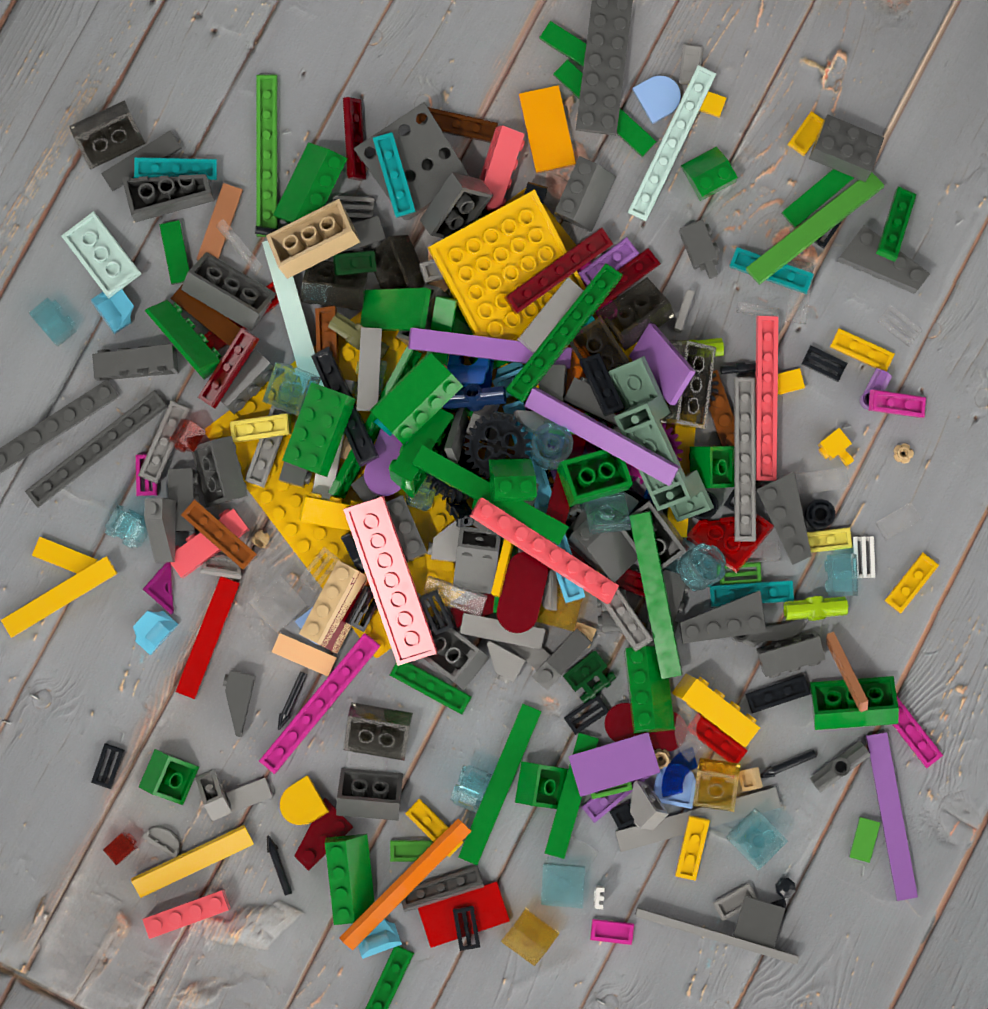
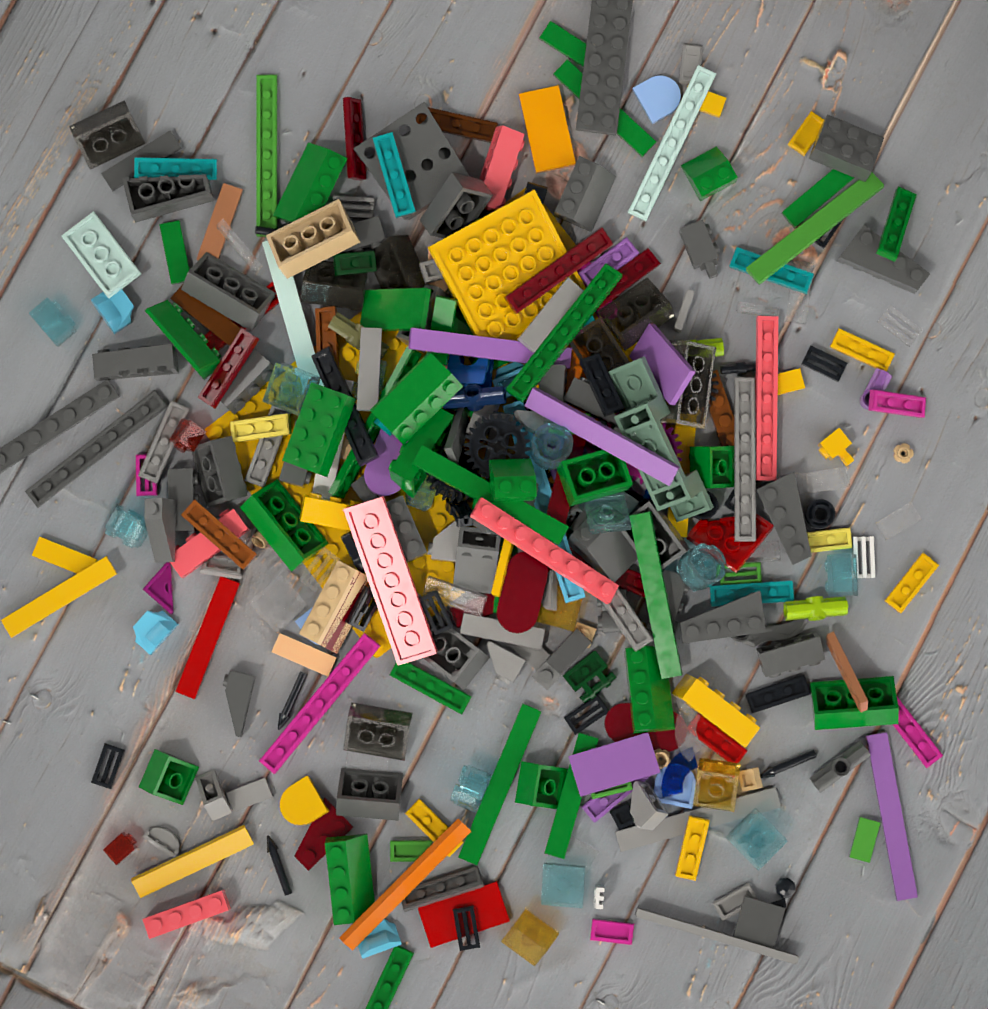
none -> green slope [240,479,329,572]

